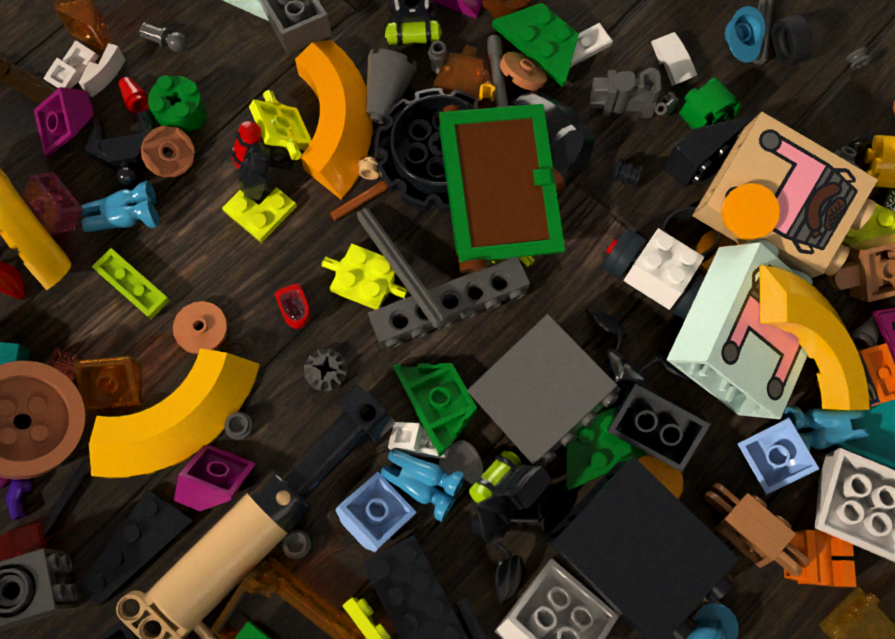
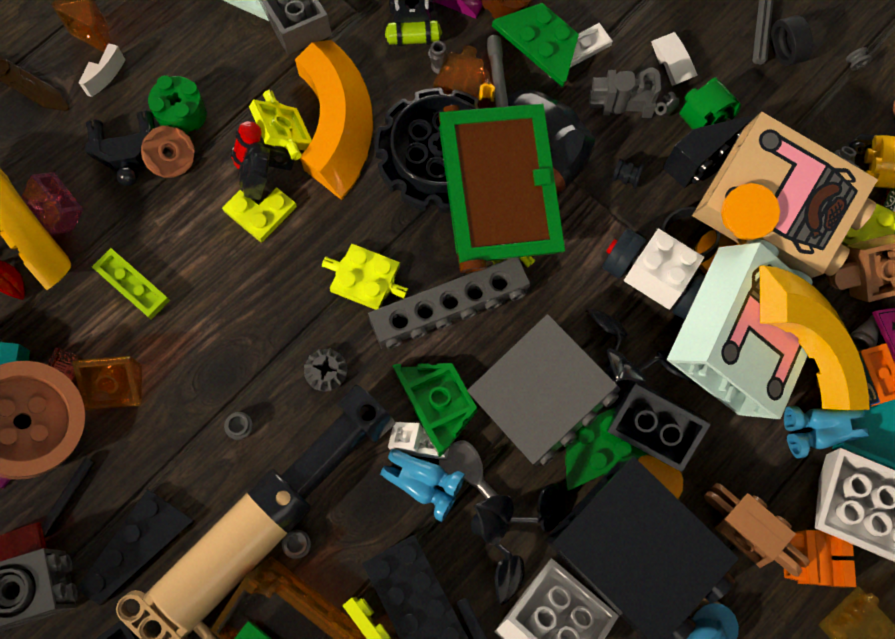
dark purple arm [5,478,32,521] -> none
magenta slope [34,87,94,157] -> none
white slope [43,40,99,89] -> none
dark azure piece [80,181,160,232] -> none
yellow brick [89,348,260,478] -> none
red cone [118,77,149,114] -> none
dark grey pin [140,22,187,52] -> none
nougat plate [173,301,228,354] -> none
magenta slope [174,444,256,511] -> none
rock [274,283,311,329] -> none
dark orange bar [329,180,388,222] -> none
light blue slope [336,472,417,552] -> none
dark grey axle [357,208,447,328] -> none
tan plate [358,157,379,180] -> none
dark grey cone [366,49,418,124] -> none
black piece [469,451,552,526] -> none
nougat plate [500,52,547,91] -> none
dark azure piece [725,6,766,63] -> none
light blue slope [738,418,819,495] -> none

